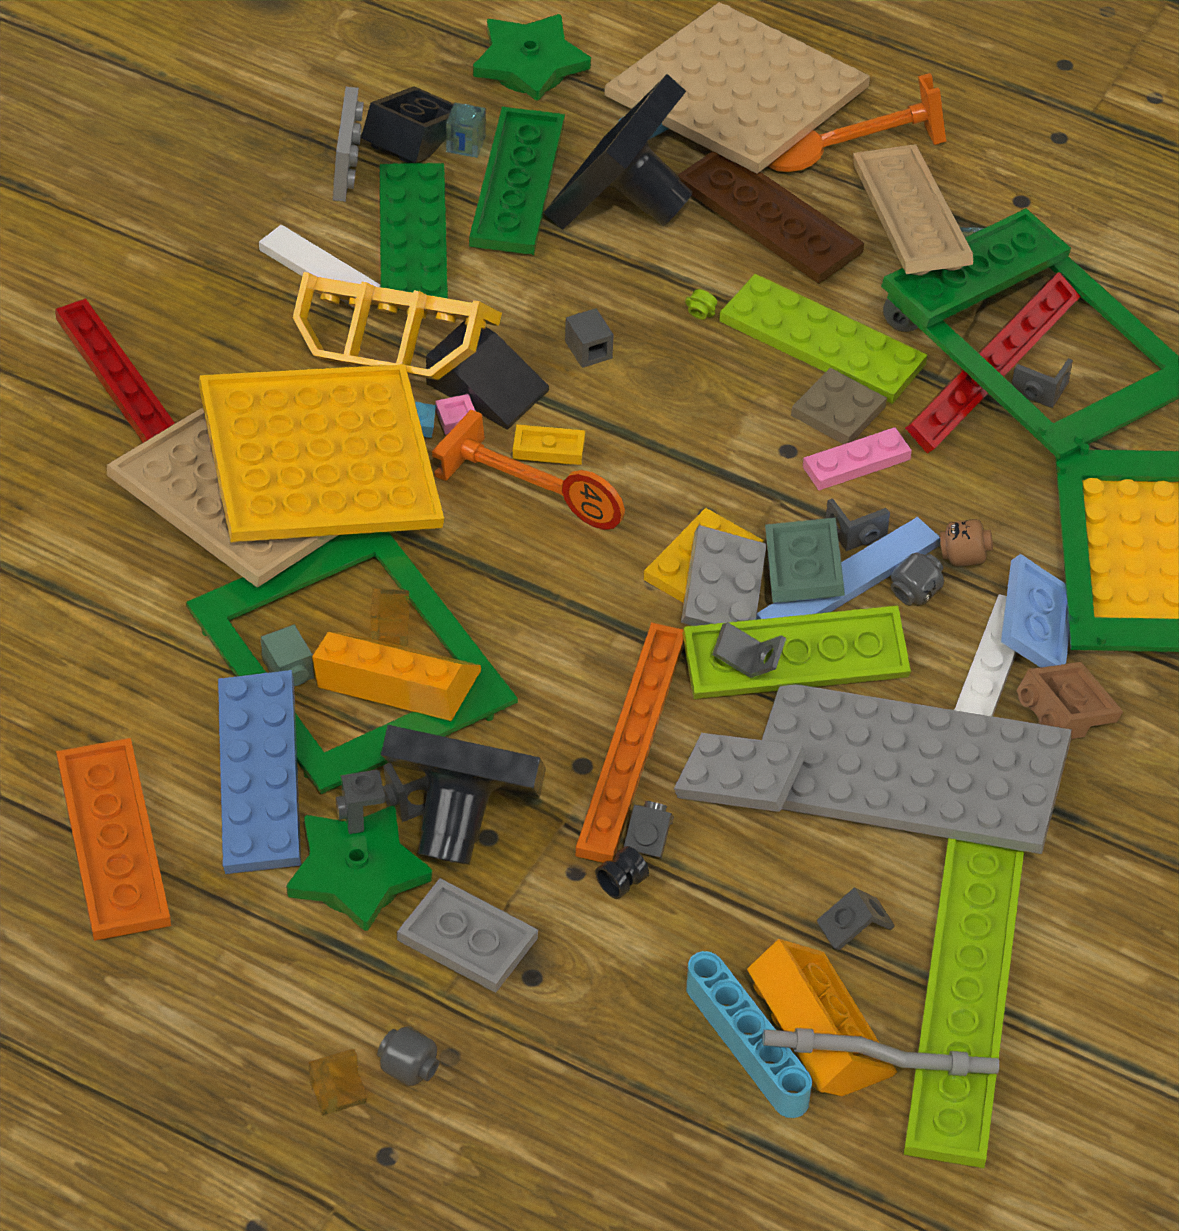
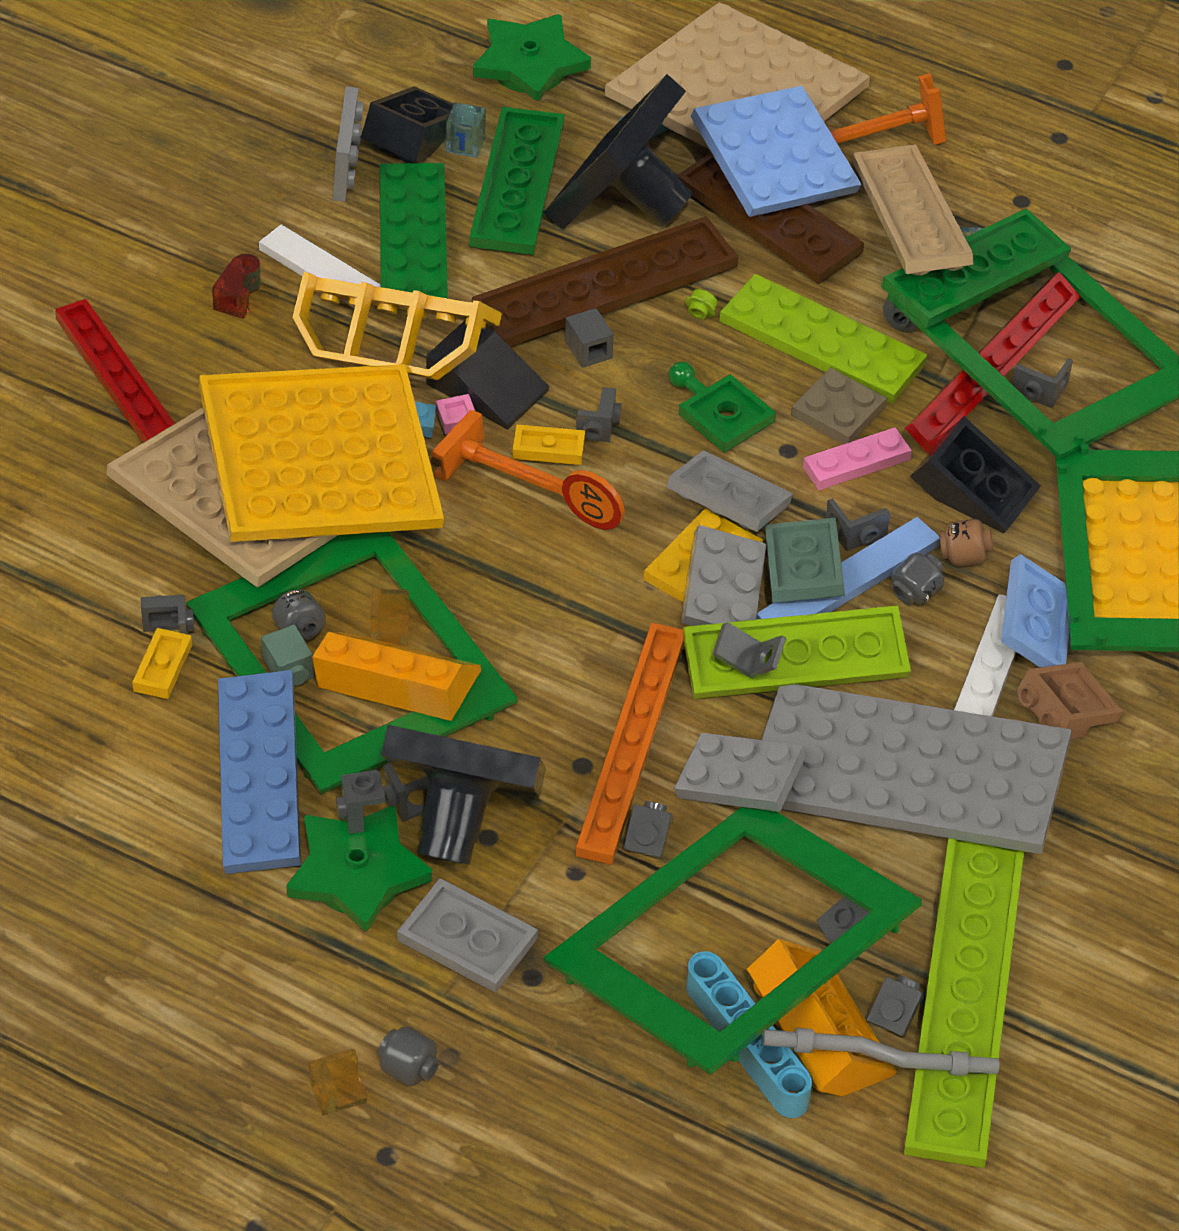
orange plate [56,738,171,941] -> none
black wheel [595,846,649,899] -> none
none -> yellow plate [132,628,193,699]
none -> dark grey bracket [141,595,194,634]
none -> clear red leg [212,254,261,319]
none -> dark grey head [272,589,326,642]
none -> reddish brown plate [472,216,738,347]
none -> green door [544,807,922,1075]
none -> dark grey bracket [576,387,622,442]
none -> light grey plate [667,450,793,532]
none -> green plate [668,361,776,453]
none -> light blue plate [691,86,862,217]
none -> dark grey bracket [867,975,926,1038]
none -> black slope [910,416,1041,534]

